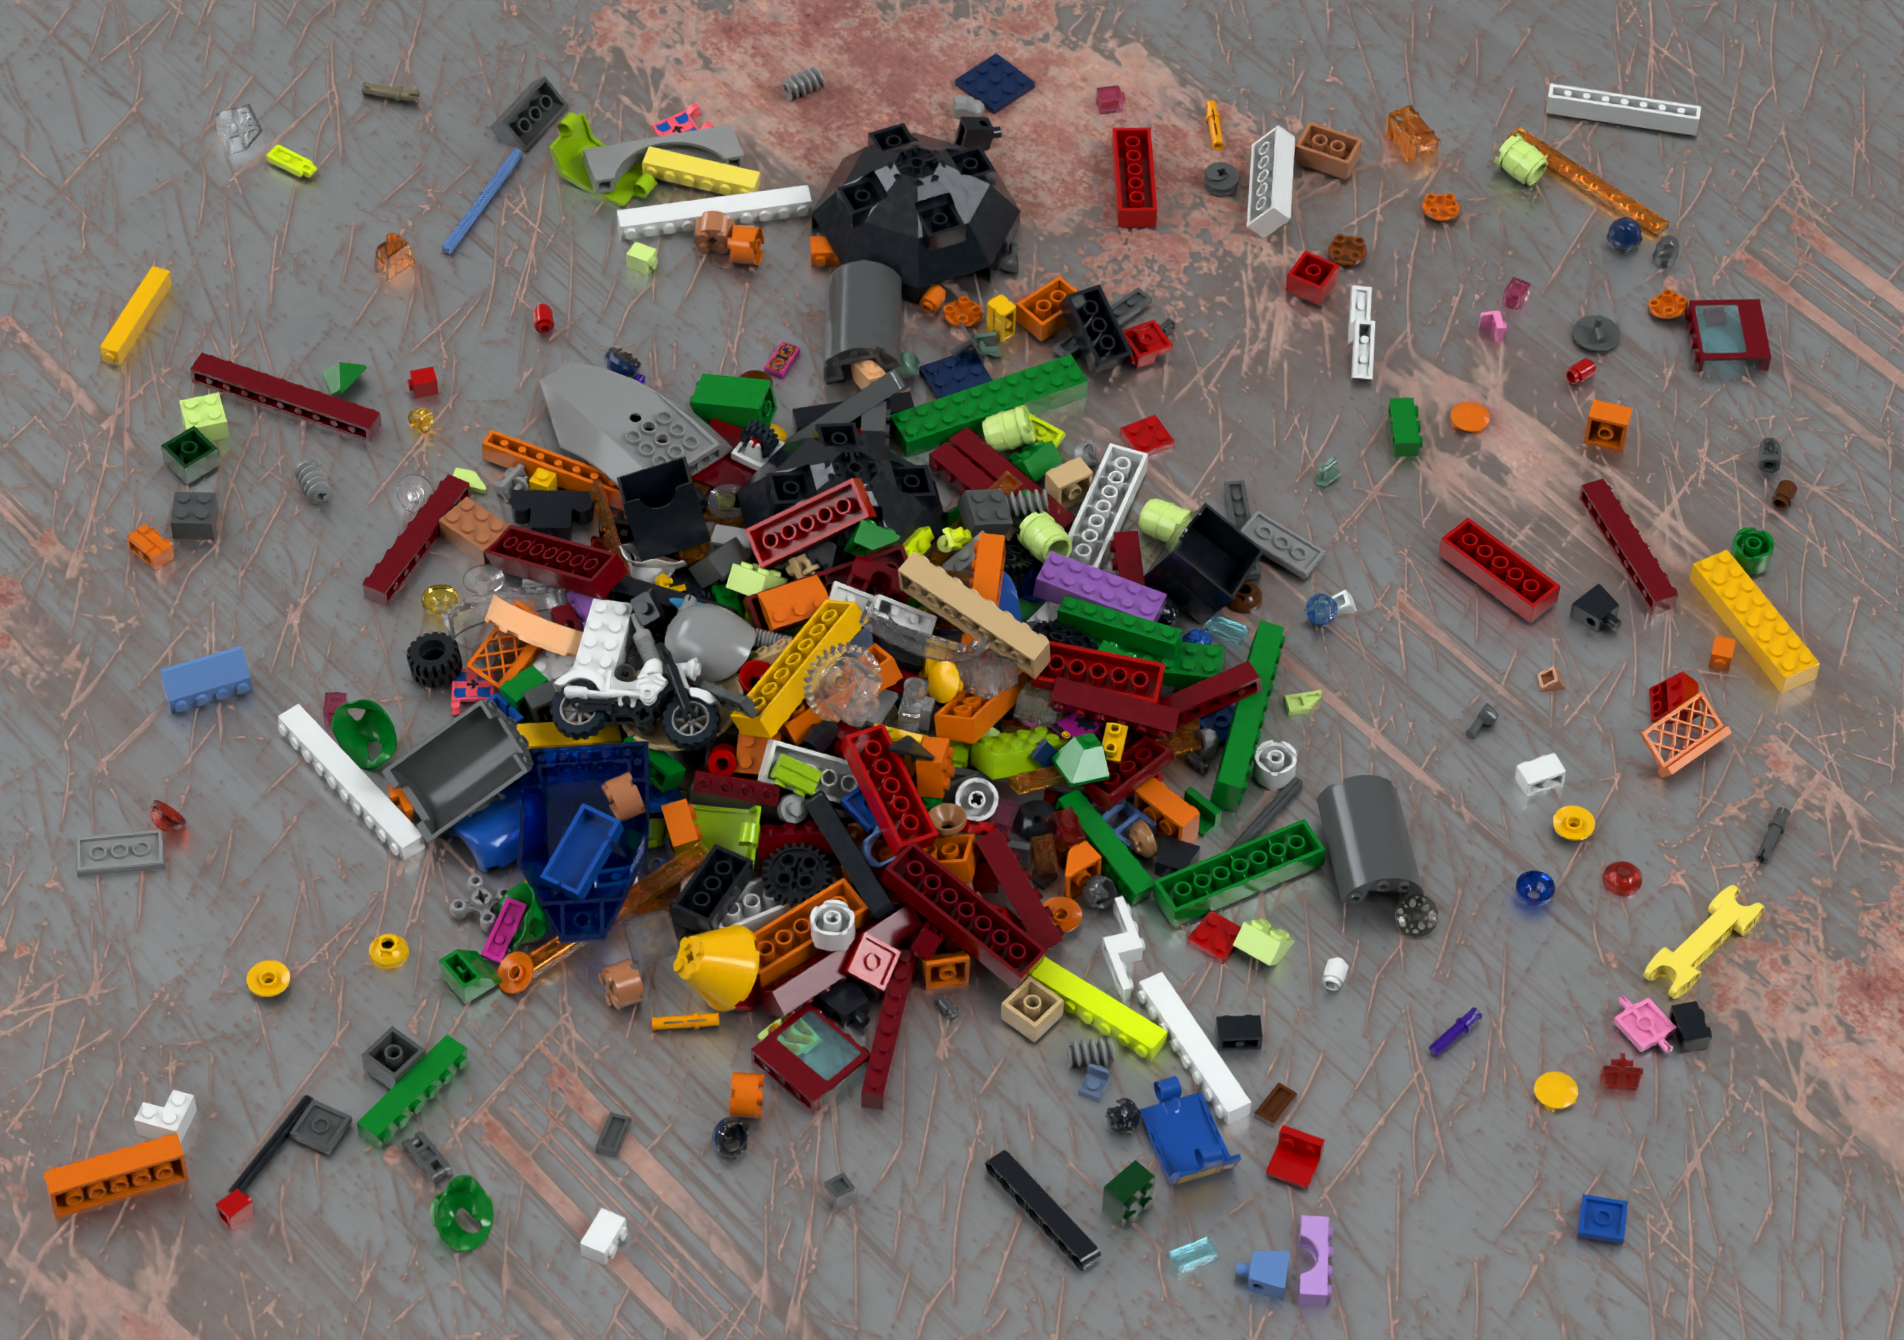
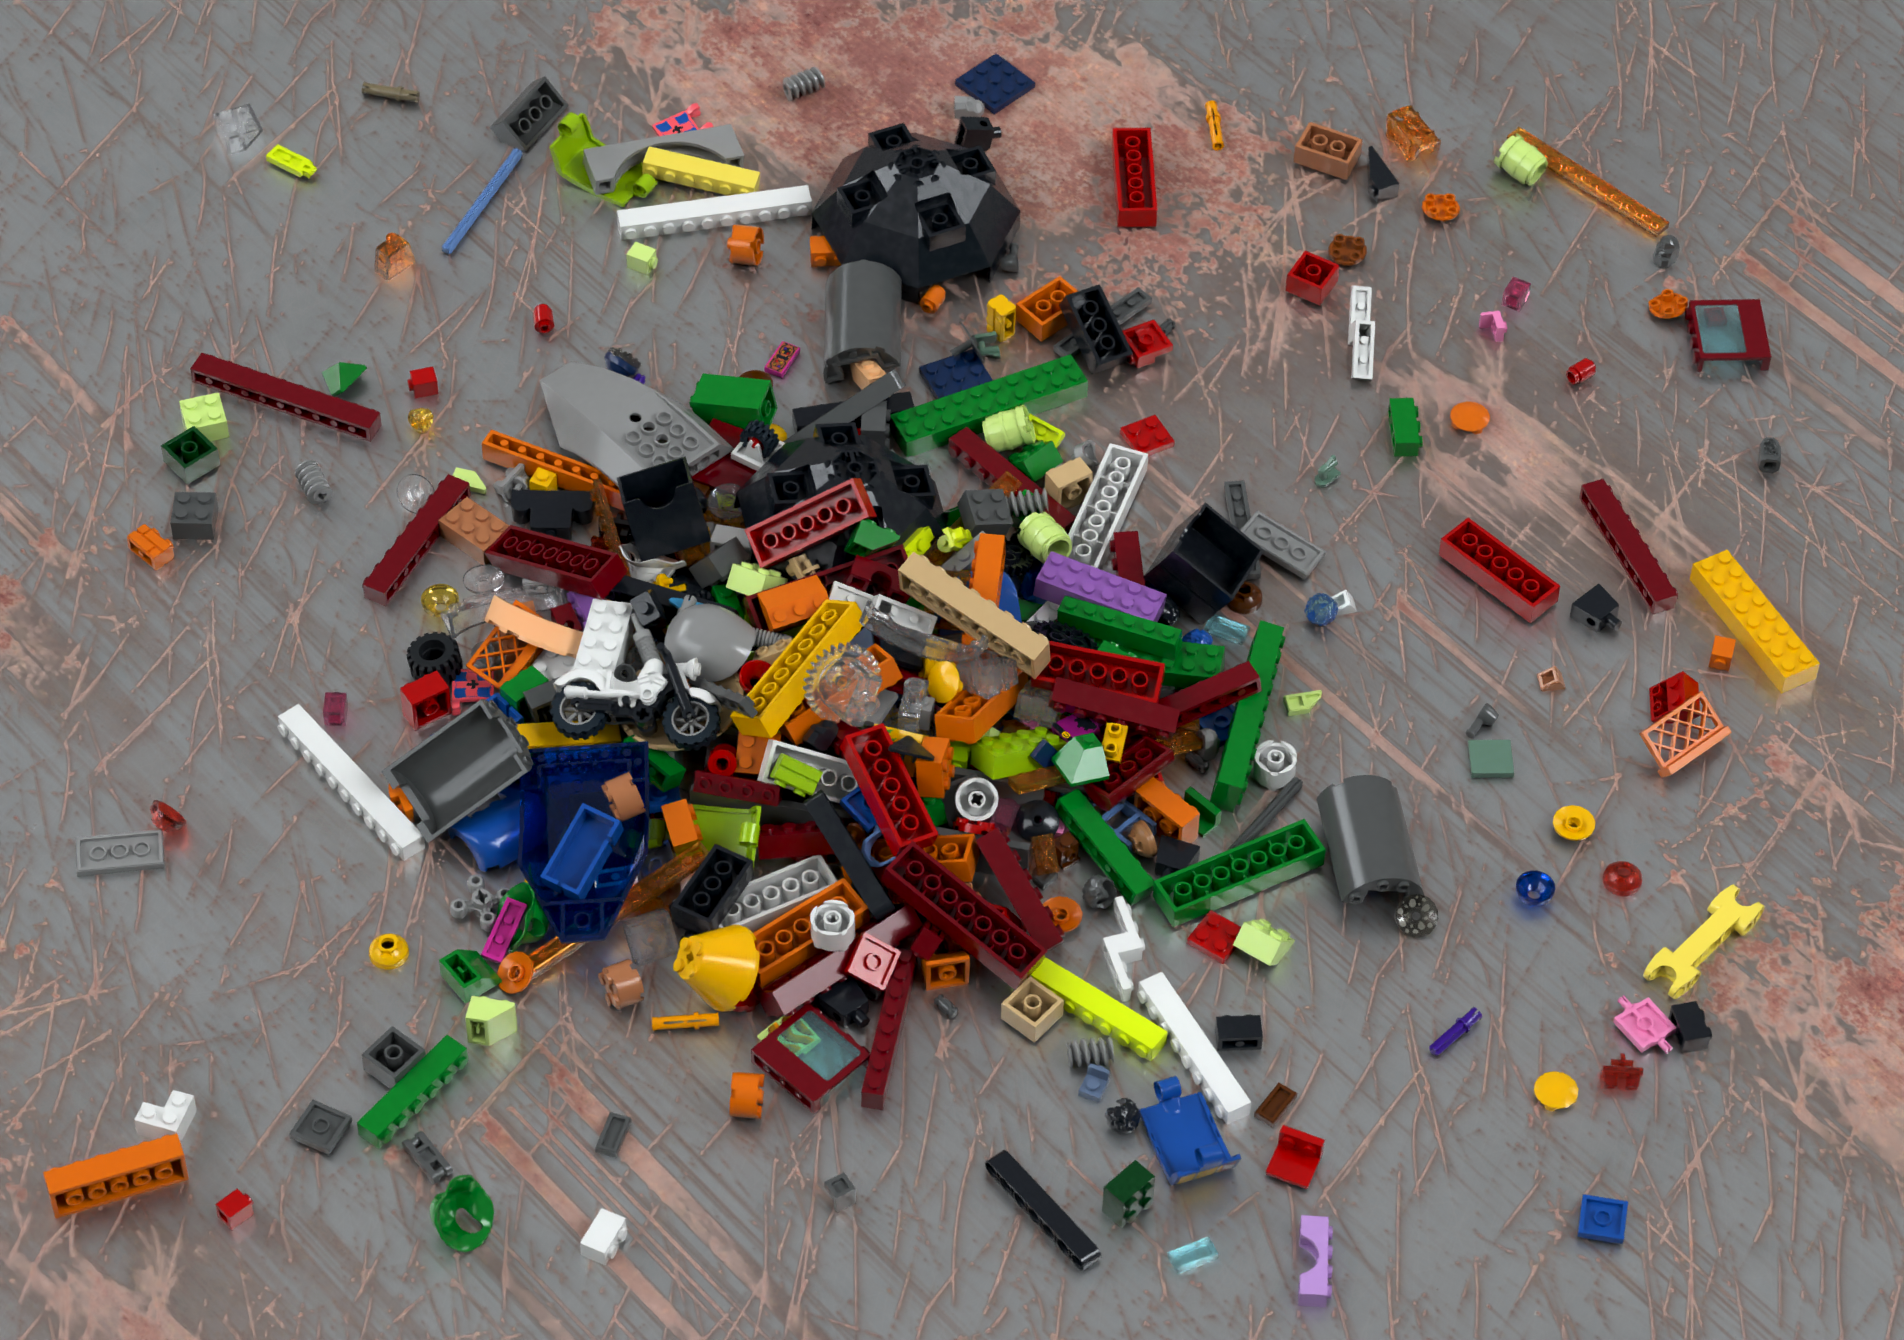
yellow brick [99,266,172,366] -> none
medium blue slope [160,646,253,714] -> none
black axle [228,1095,314,1194] -> none
yellow dish [246,960,291,997] -> none
green piece [331,699,397,770] -> none
nougat brick [694,211,734,254] -> none
clear smoke hair [712,1117,750,1160] -> none
black gear [762,842,833,908] -> none
light grey piece [777,794,808,823] -> none
sand green head [890,351,920,380] -> none
medium nougat piece [928,803,967,837] -> none
dark red brick [929,442,1002,496] -> none
orange dish [944,296,983,327] -> none
red brick [972,863,1000,893] -> none
clear red hips [1052,806,1086,848] -> none
orange slope [1064,840,1102,899] -> none
clear pink brick [1096,85,1125,115] -> none
yellowish green piece [1138,498,1194,543] -> none
dark grey piece [1204,162,1239,196] -> none
medium blue torso [1235,1251,1290,1300] -> none
white brick [1247,125,1295,238] -> none
white brick [1322,957,1349,991] -> none
white brick [1515,753,1566,797] -> none
white brick [1546,84,1701,136] -> none
dark grey shield [1573,315,1620,351] -> none
orange brick [1584,399,1633,452] -> none
dark blue hair [1606,217,1643,254] -> none
green brick [1730,527,1774,576] -> none
dark grey pin [1755,807,1790,864] -> none
reddish brown brick [1772,480,1798,510] -> none
none -> red brick [400,671,452,731]
none -> yellowish green slope [465,996,518,1046]
none -> black slope [1367,146,1399,204]
none -> sand green tile [1468,740,1514,778]

